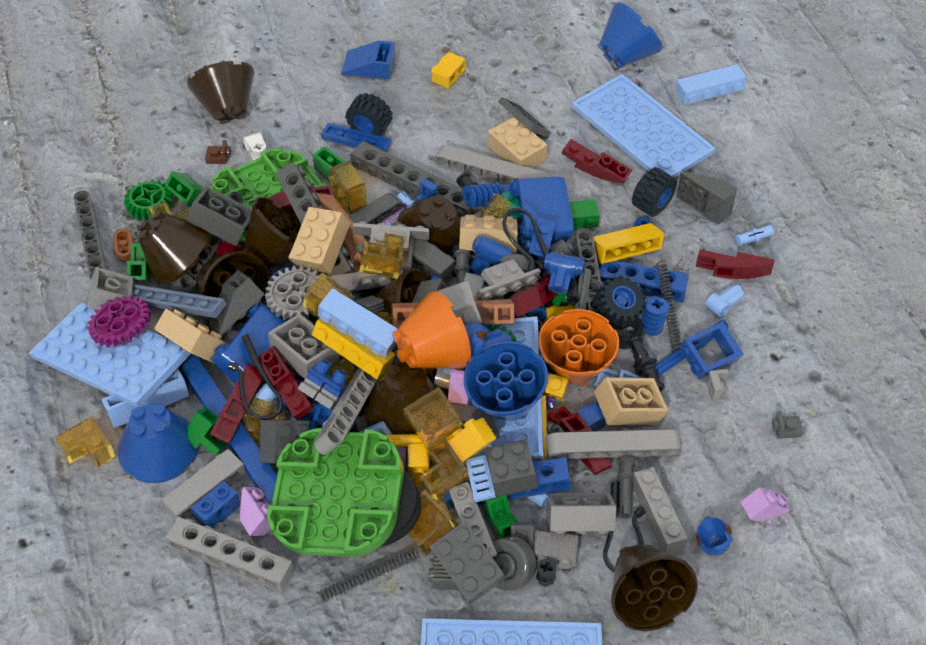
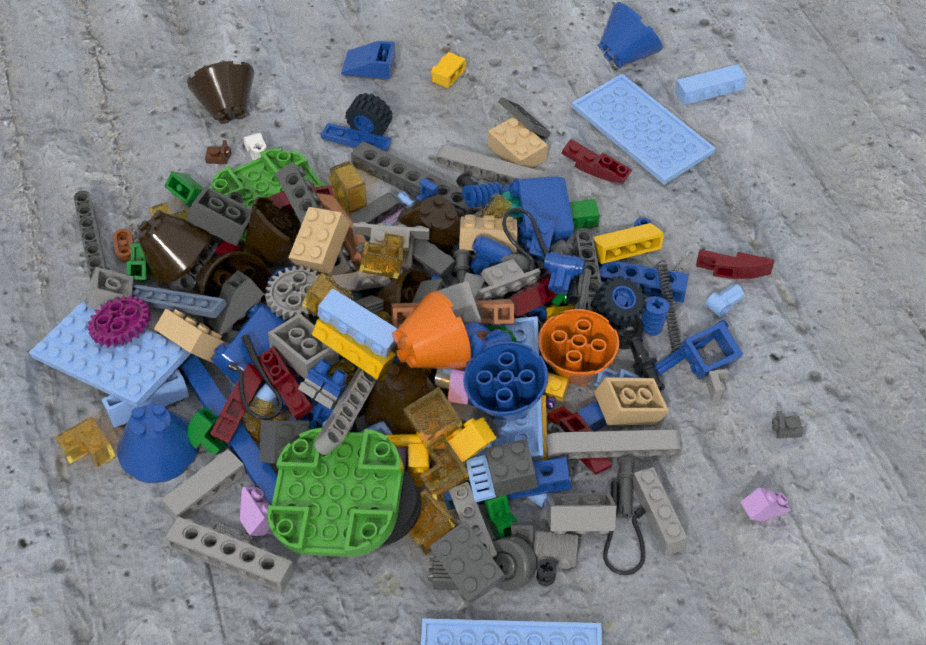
green gear [124,179,173,222] -> none
blue brick [191,481,241,529] -> none
green brick [312,147,349,186] -> none
dark grey piece [316,548,420,602] -> none
dark brown cone [611,544,698,631] -> none
black wheel [632,167,677,217] -> none
dark grey slope [676,171,737,225] -> none
blue hair [696,516,733,556] -> none
light blue pin [735,225,774,246] -> none

